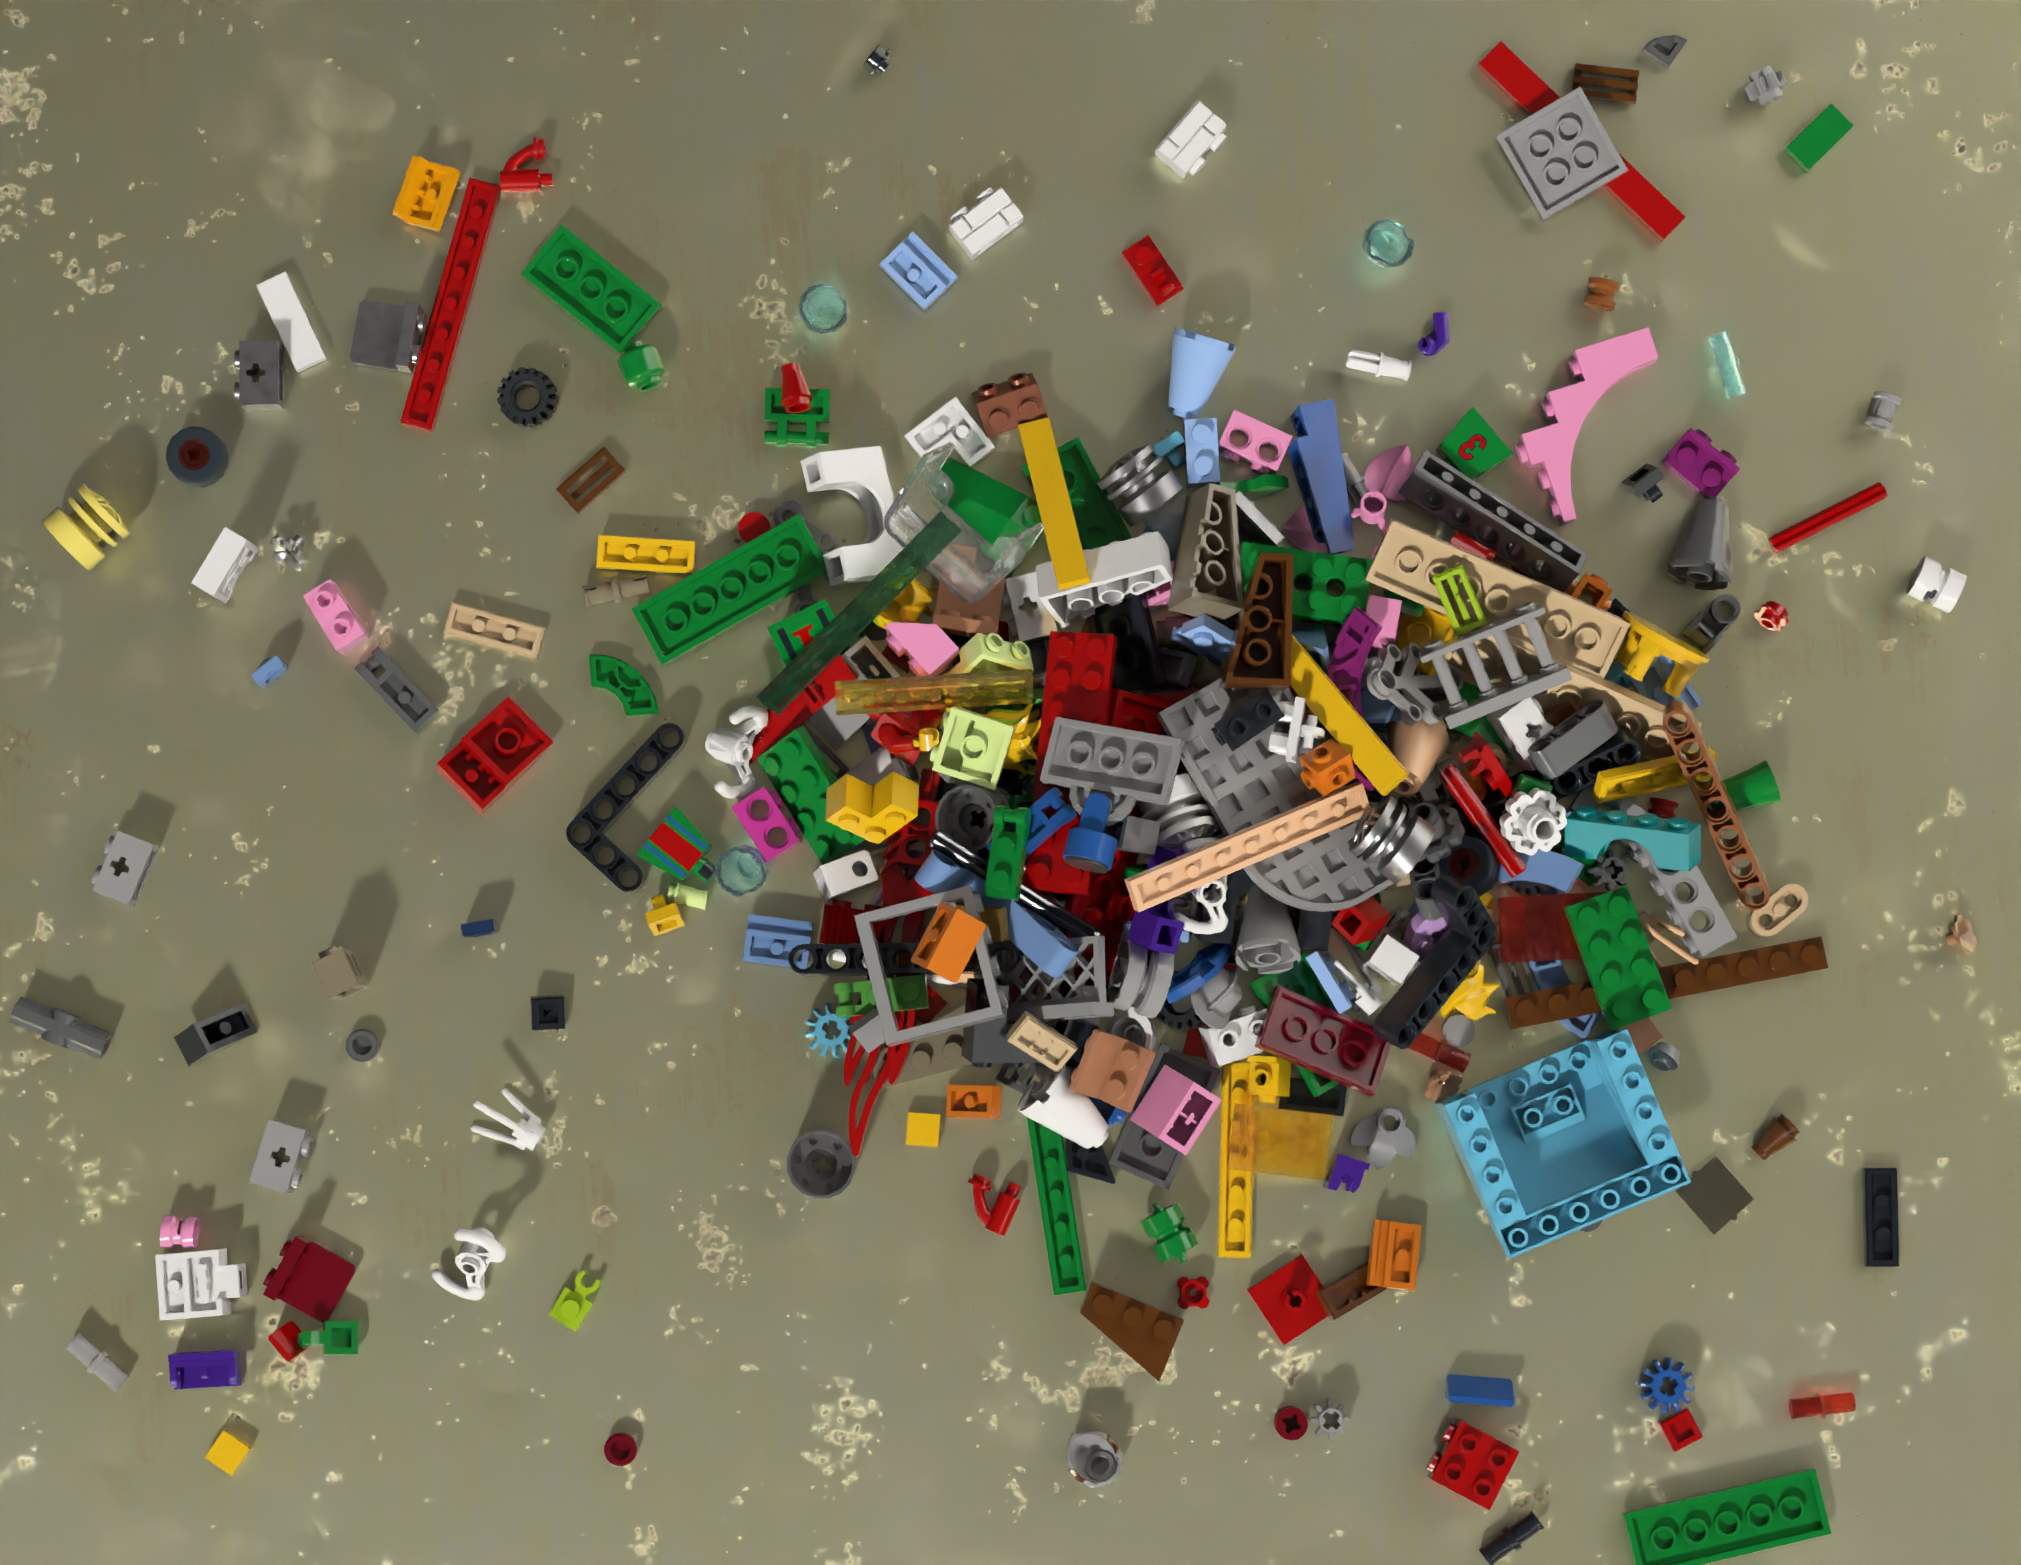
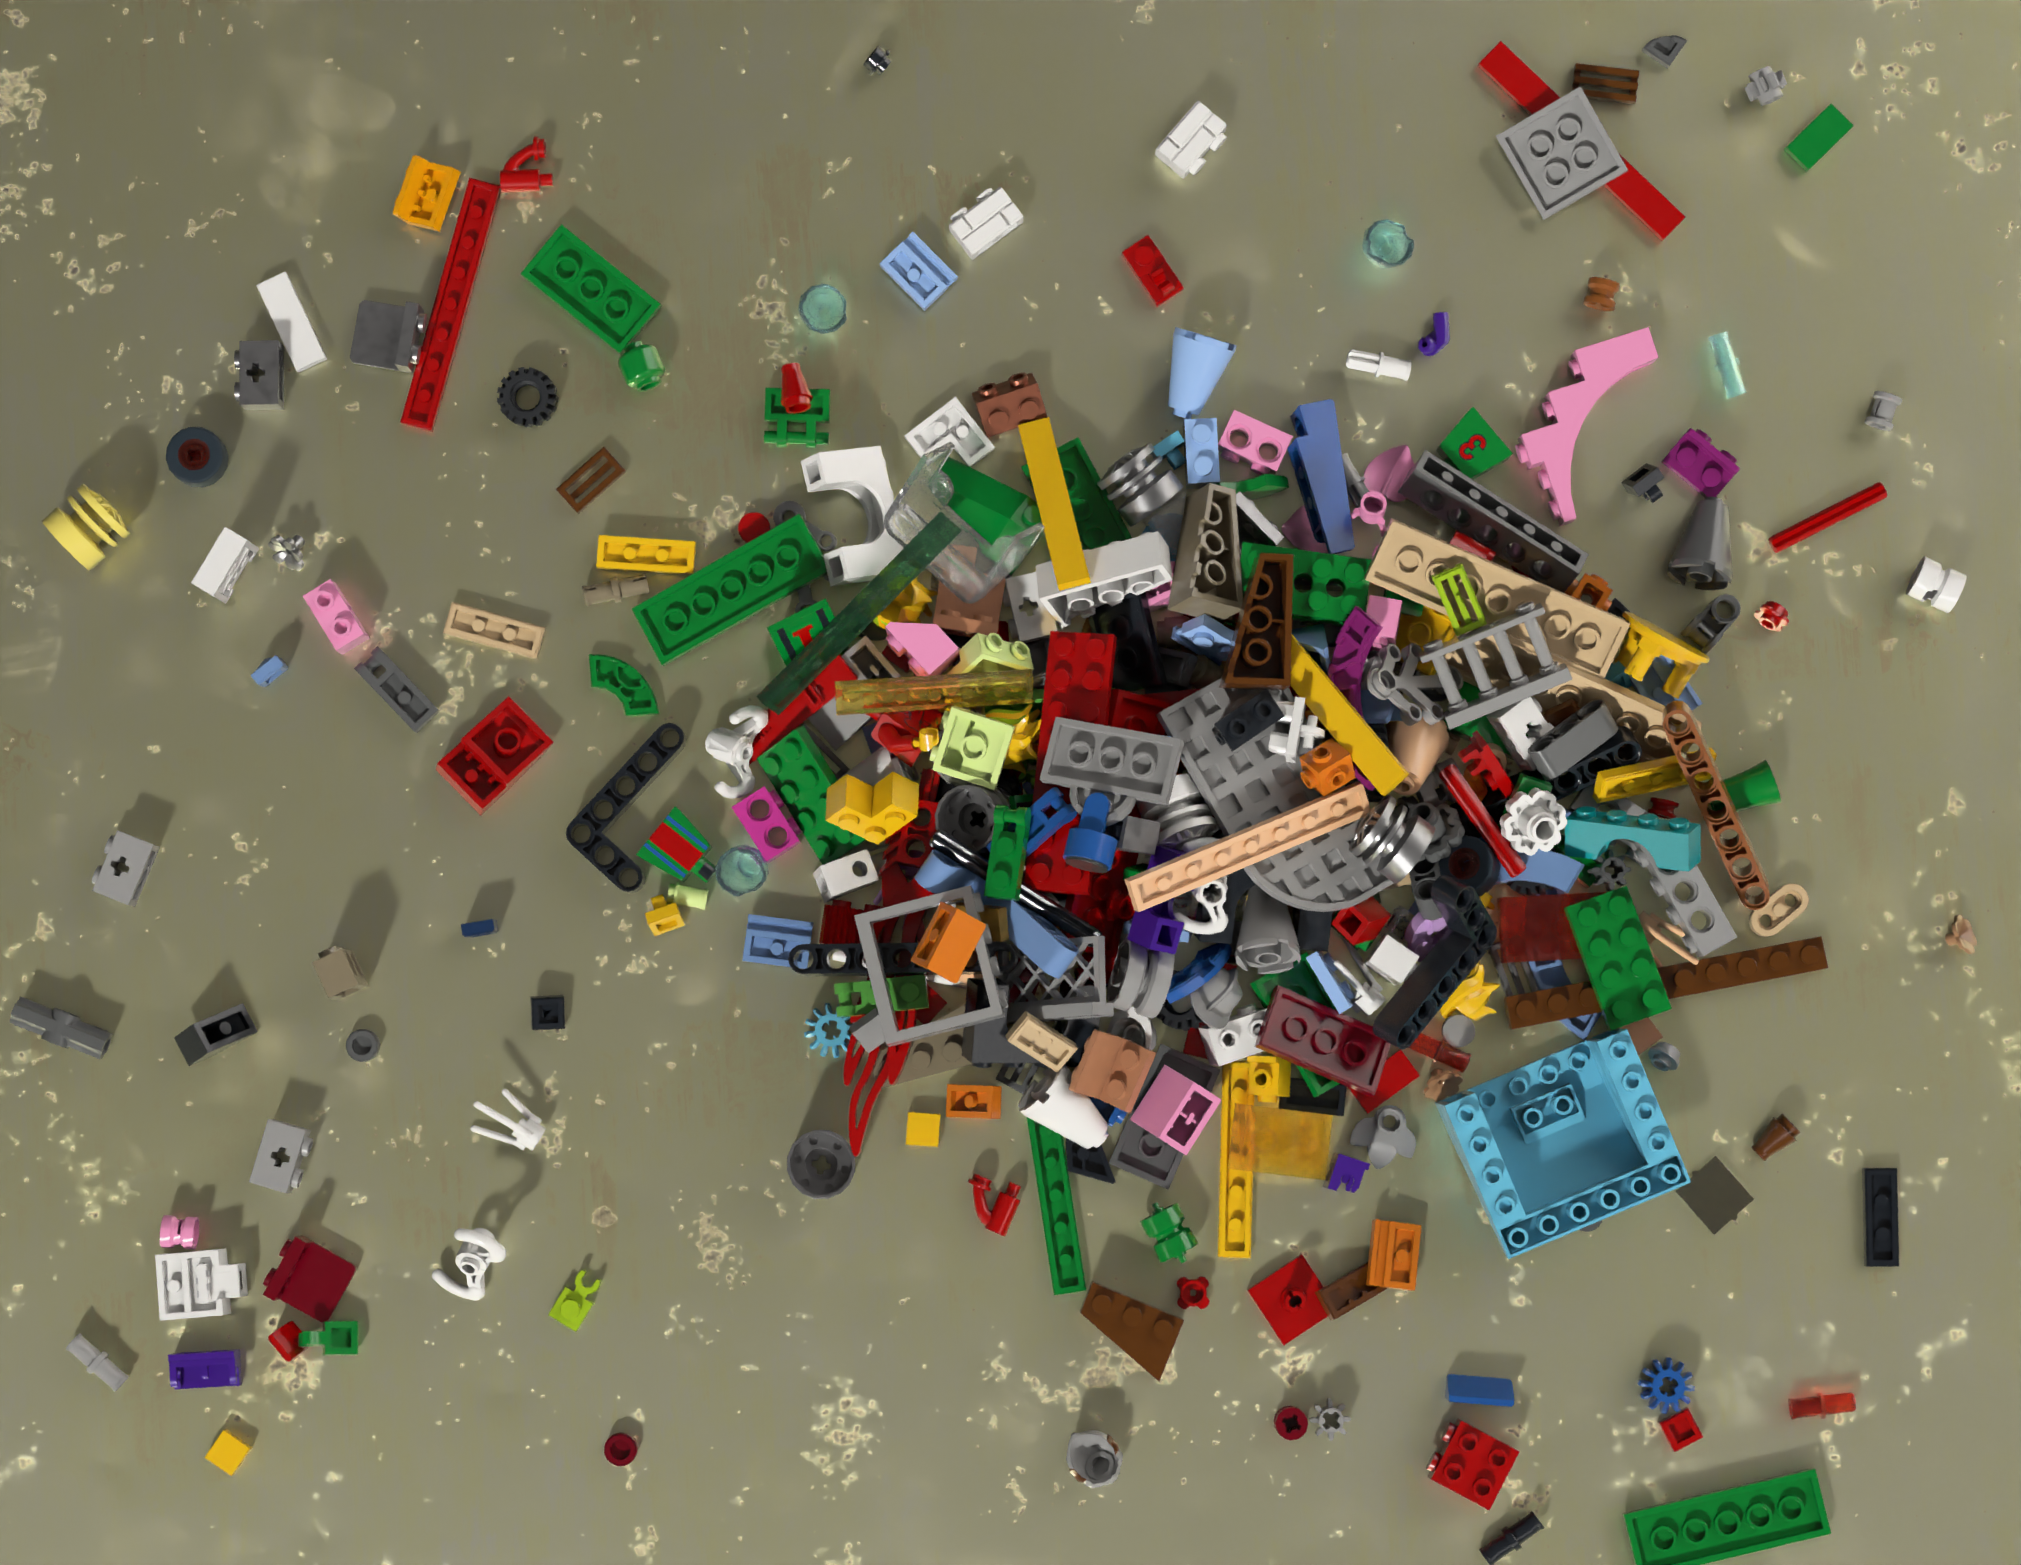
none -> red tile [1348,1049,1420,1114]

